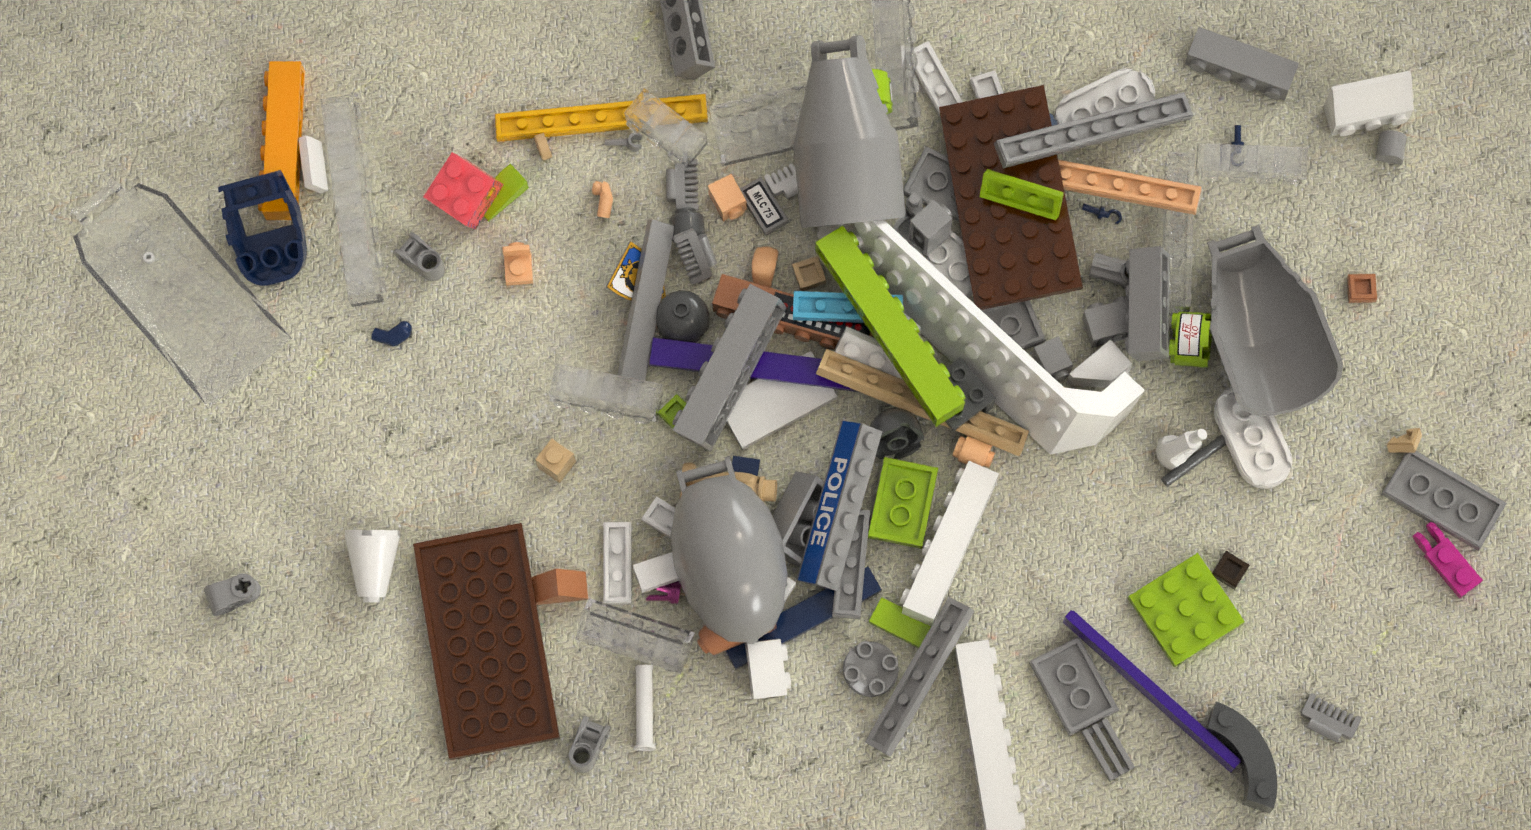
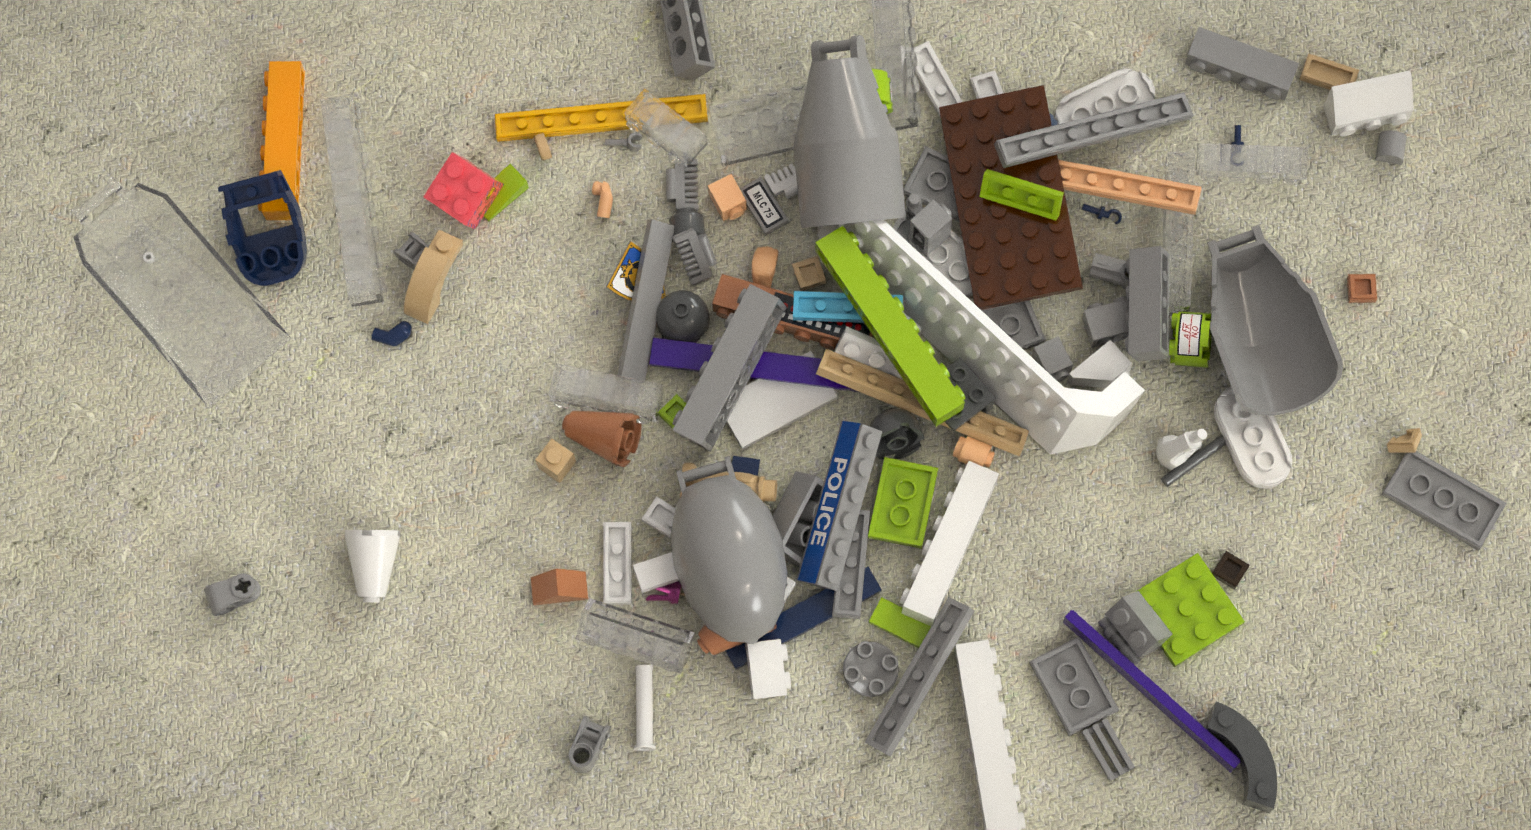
white tile [298,135,328,194] -> none
reddish brown plate [413,523,560,760] -> none
light nougat bracket [502,242,533,286] -> none
light grey piece [1301,693,1361,743] -> none
dark pink hinge [1413,522,1483,598] -> none
none -> tan arch [404,230,463,324]
none -> nougat cone [562,411,642,467]
none -> light grey brick [1098,591,1173,665]
none -> tan tile [1299,54,1359,90]

